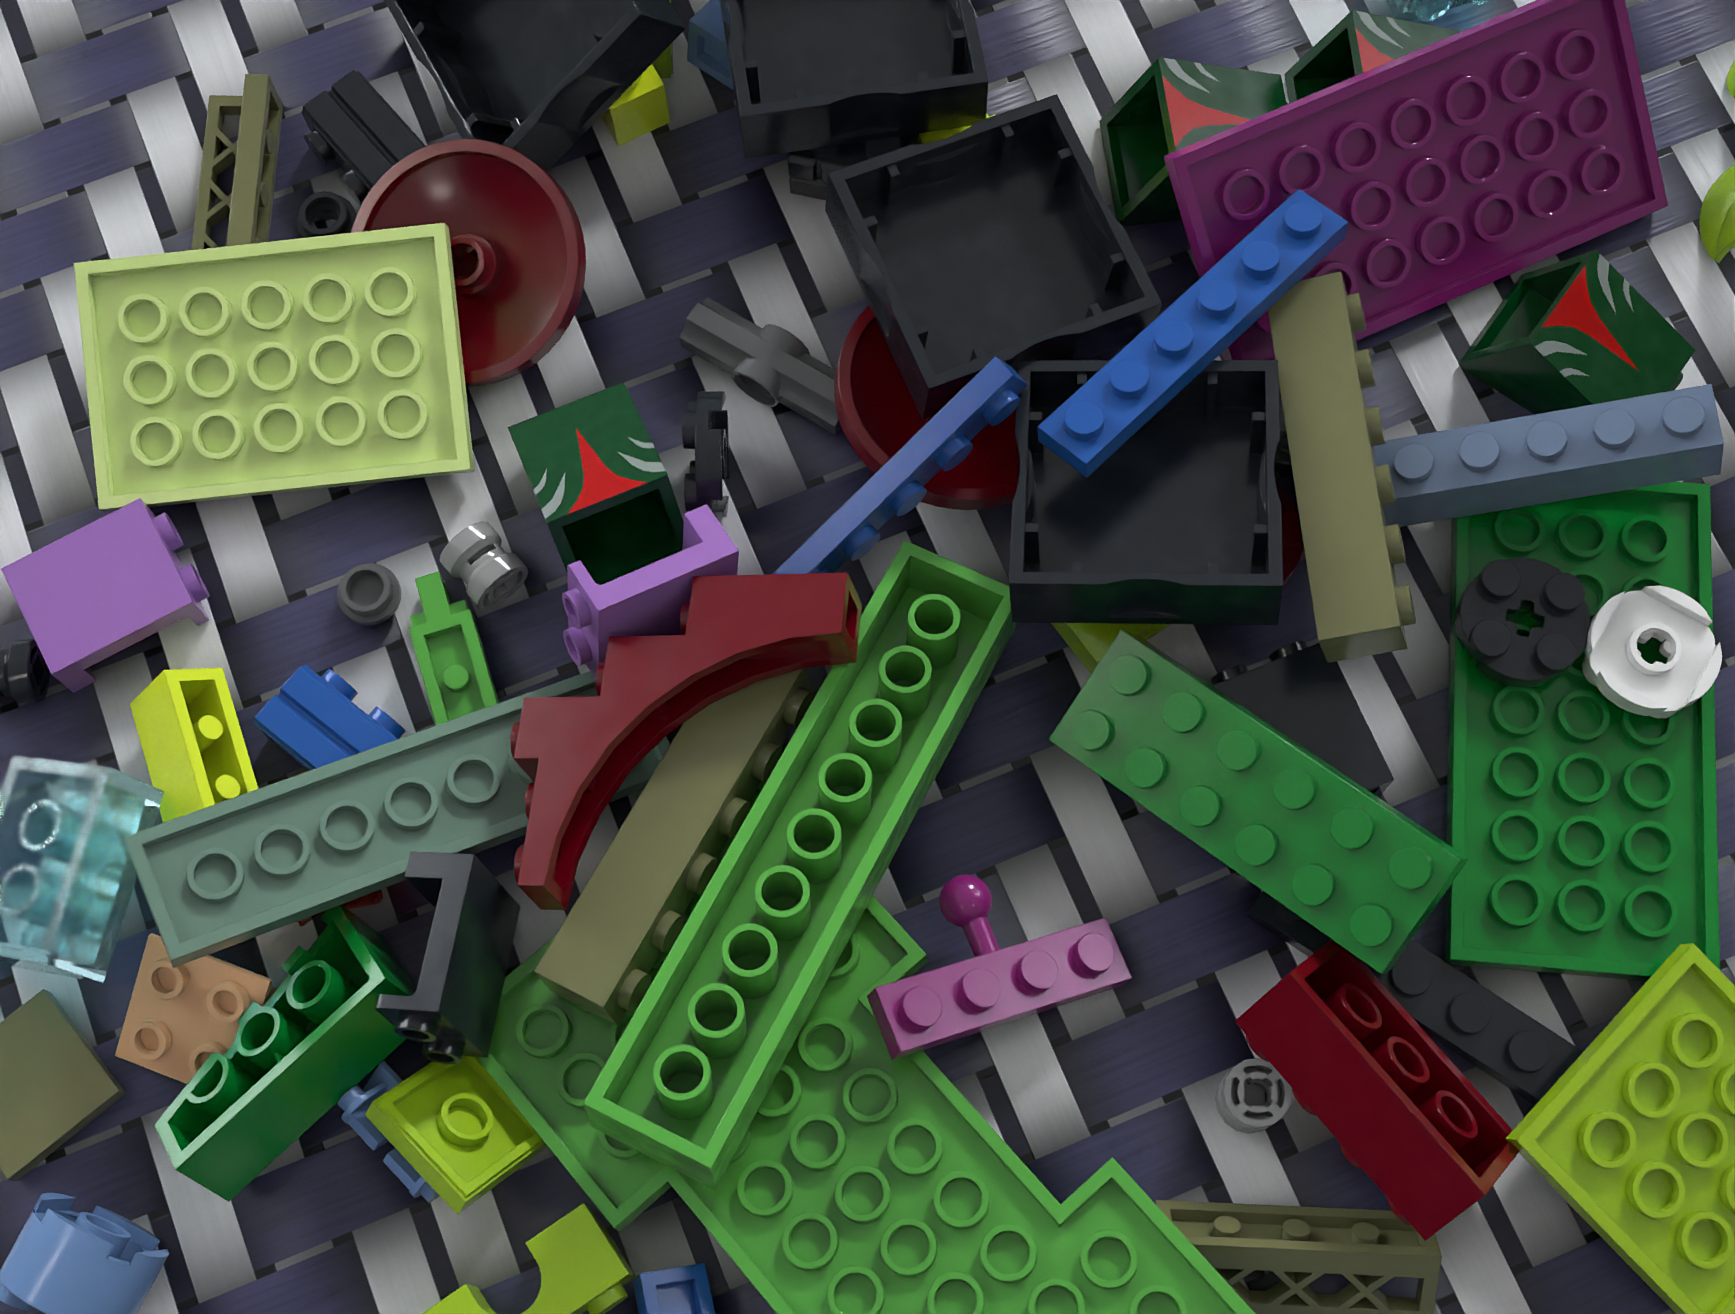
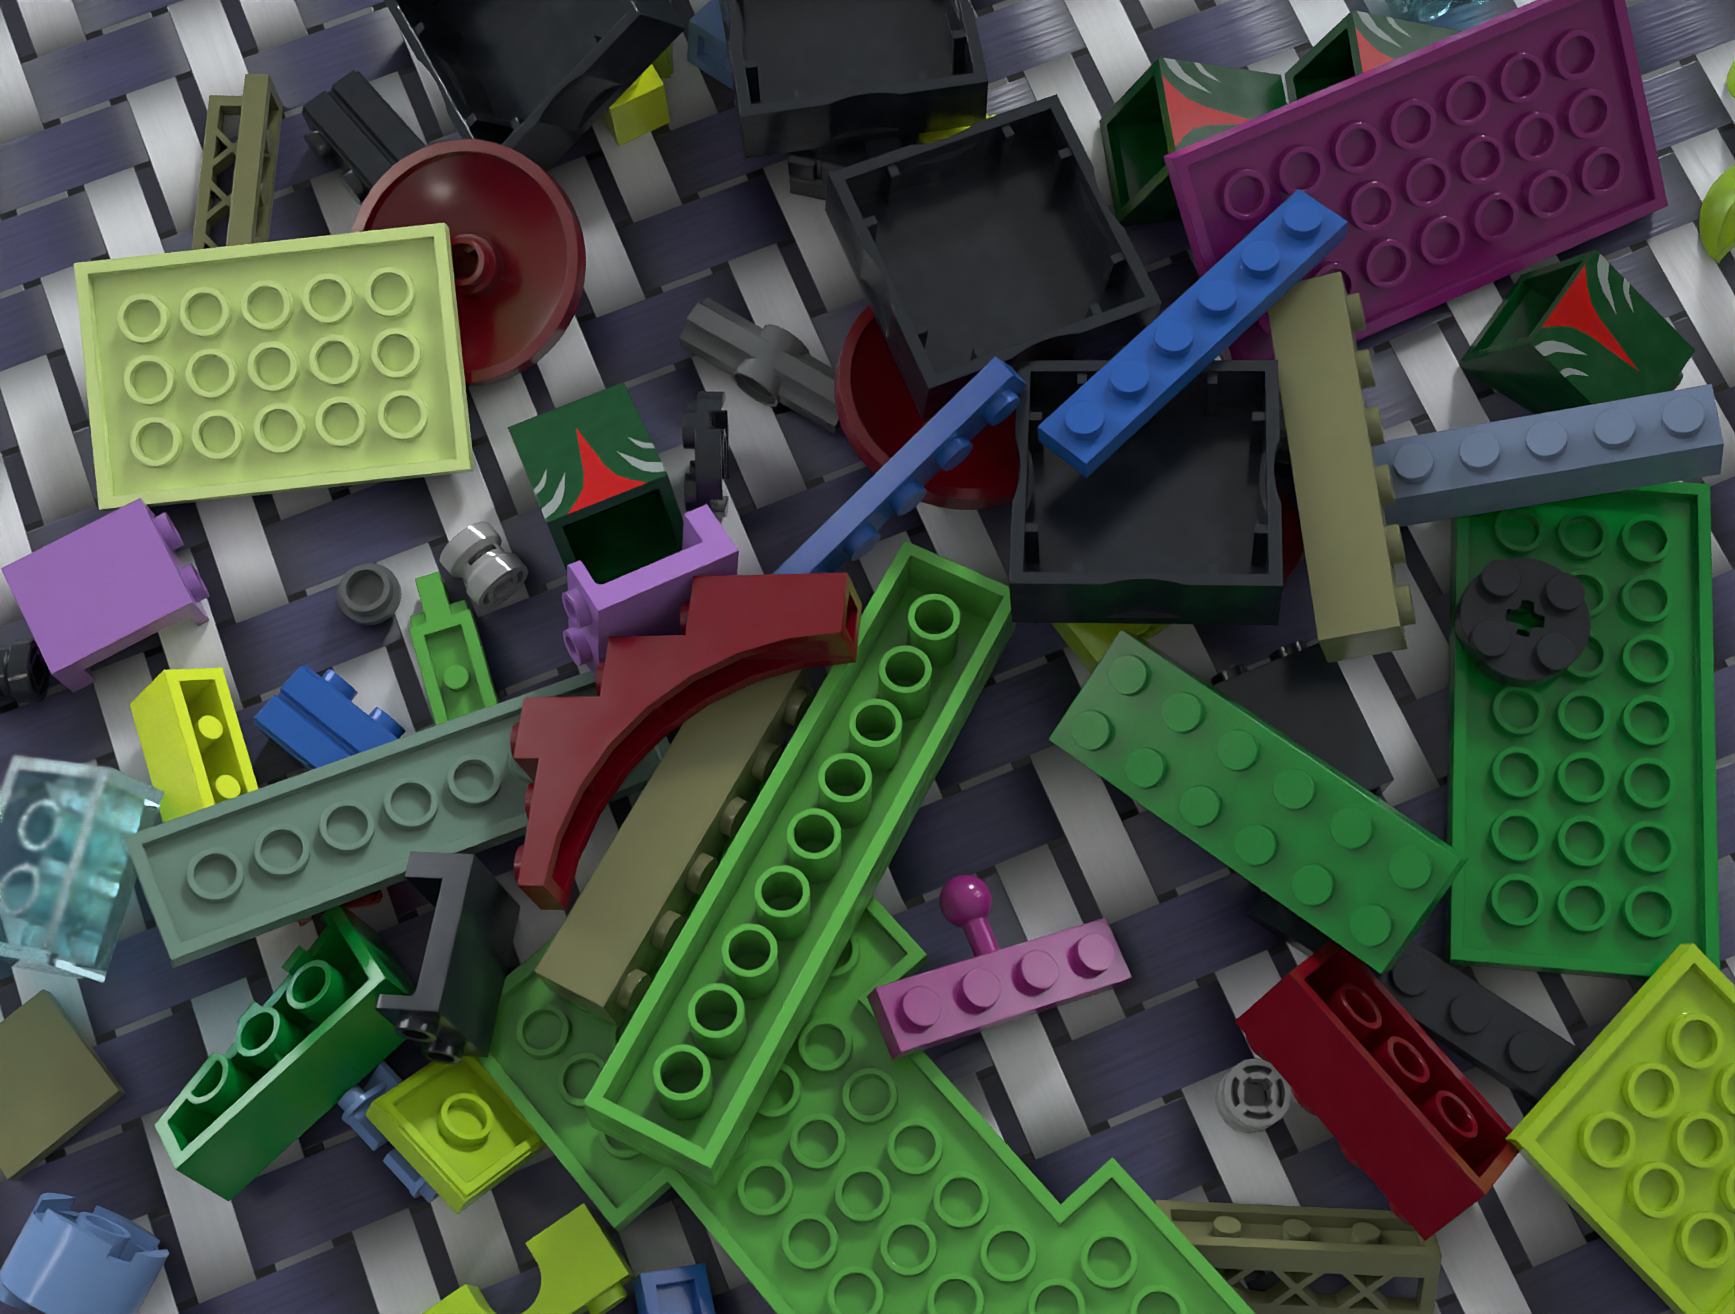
light nougat hinge [115,933,276,1084] -> none
black plate [297,191,357,238] -> none
white plate [1582,586,1722,719] -> none

